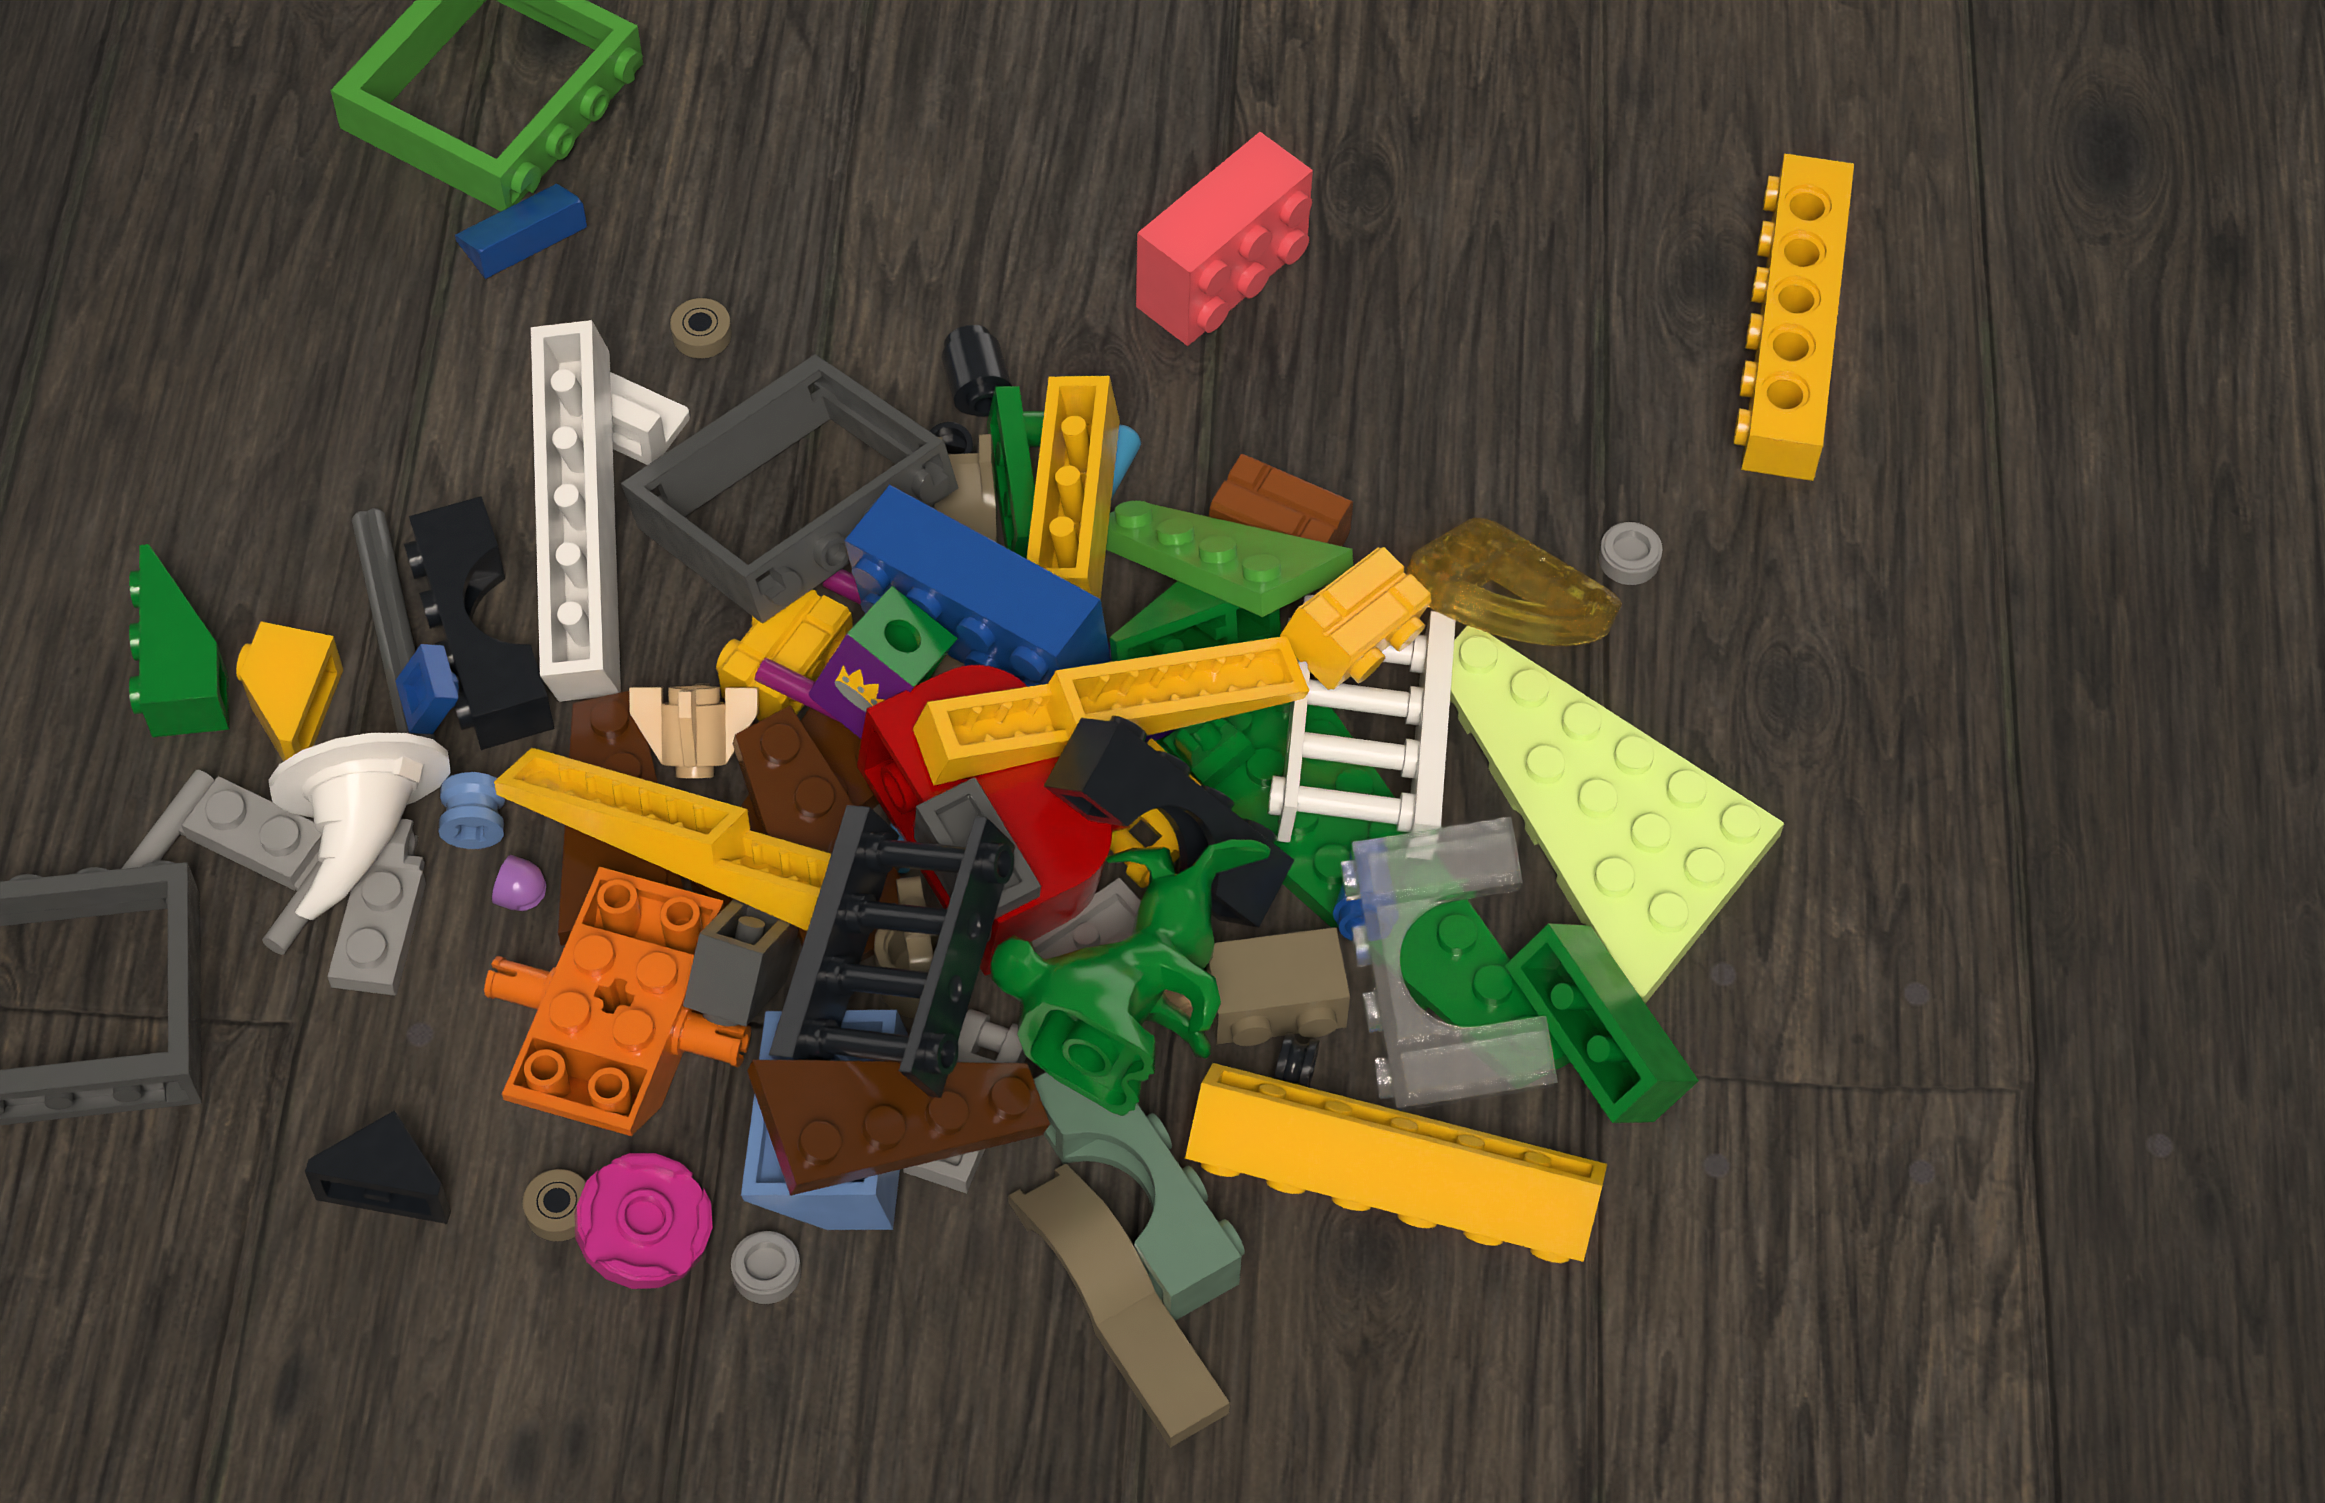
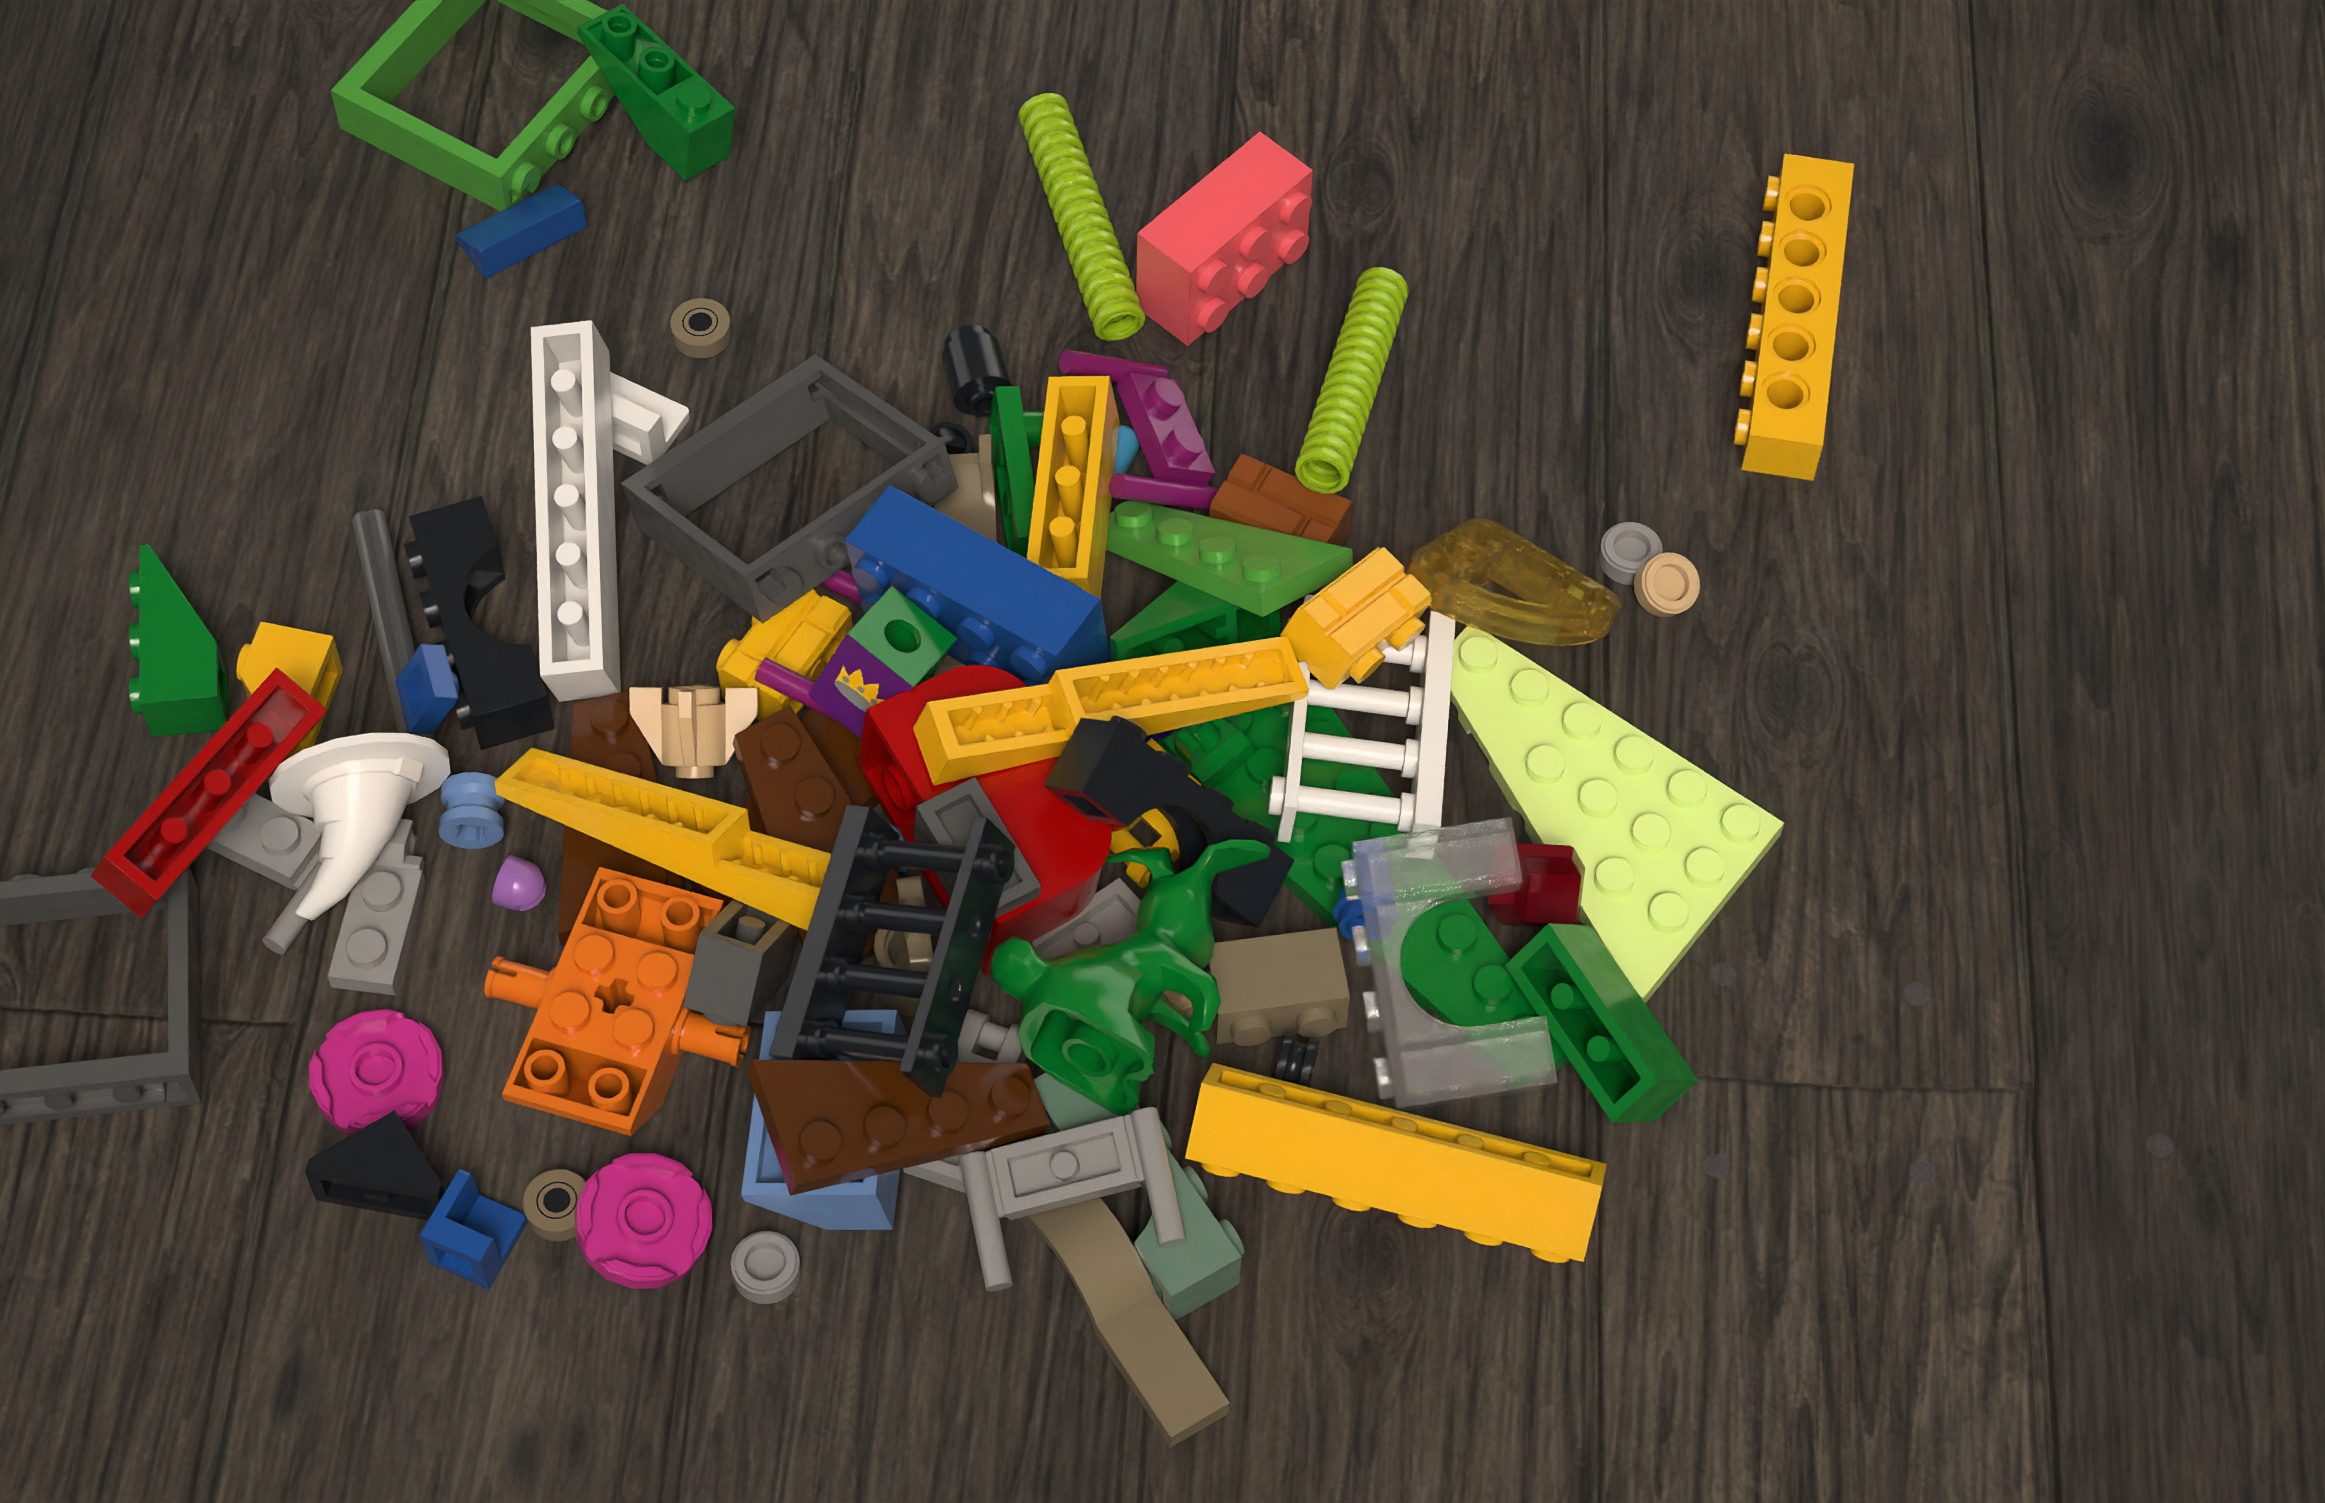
none -> red brick [91,667,327,919]
none -> dark pink tile [309,1009,445,1135]
none -> blue panel [419,1169,527,1290]
none -> green slope [577,4,735,181]
none -> light grey plate [959,1107,1186,1291]
none -> lime piece [1018,93,1146,341]
none -> magenta plate [1059,350,1218,511]
none -> lime piece [1295,267,1409,494]
none -> dark red panel [1488,842,1585,927]
none -> tan tile [1634,552,1700,617]

